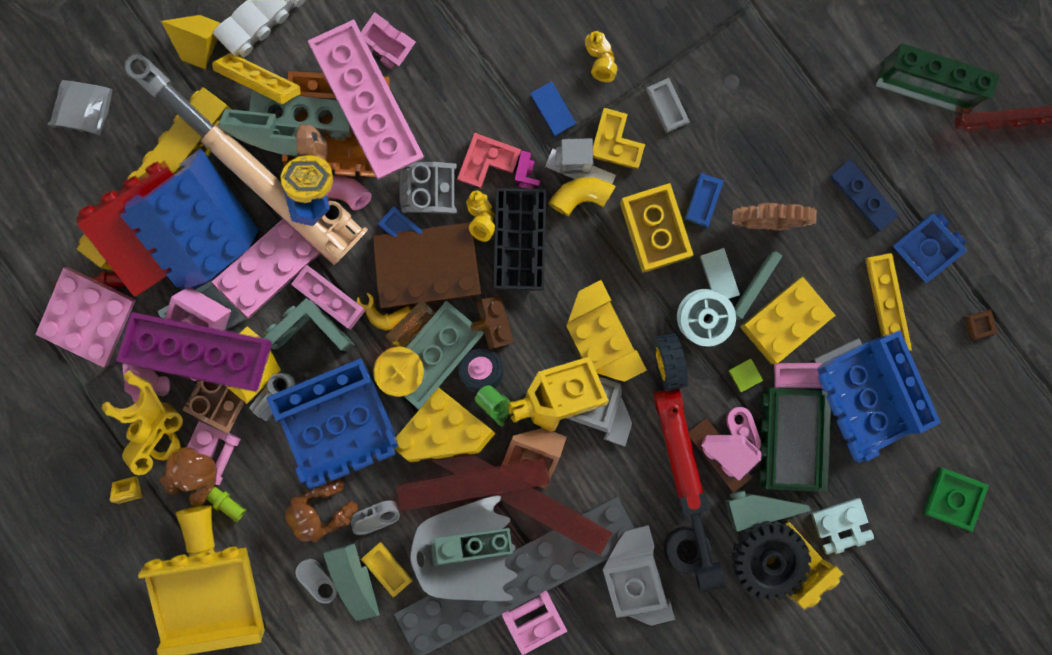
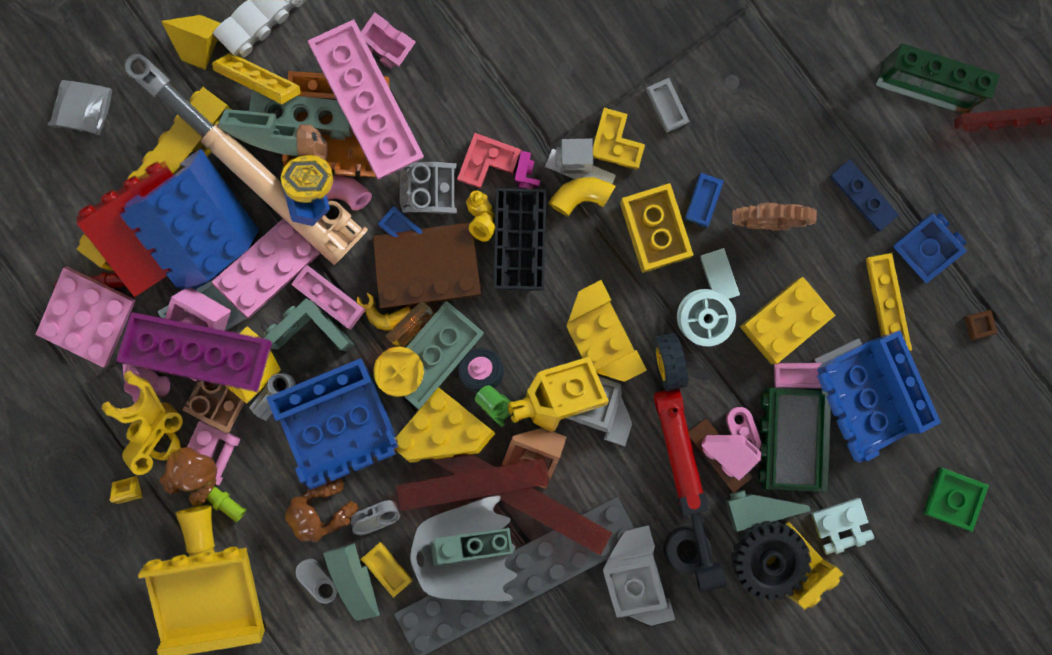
reddish brown plate [470,295,514,350] -> none
bright pink plate [502,591,567,655] -> none
blue tile [530,81,576,137] -> none
yellow arm [585,31,618,82] -> none
lime tile [728,359,763,392] -> none
sand green tile [734,251,782,320] -> none

